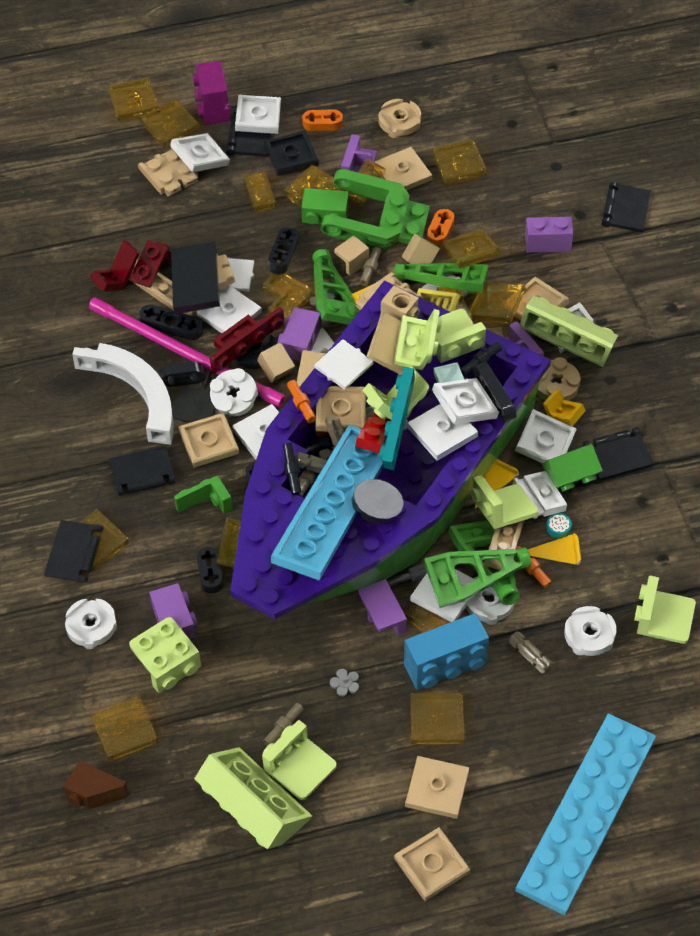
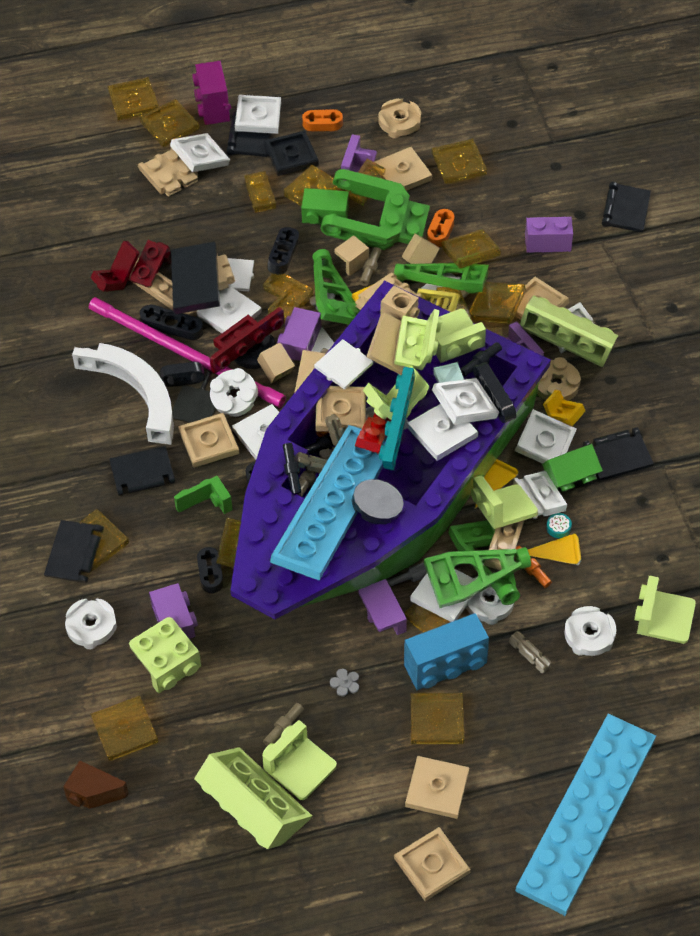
orange bar [287,380,316,423] -> none

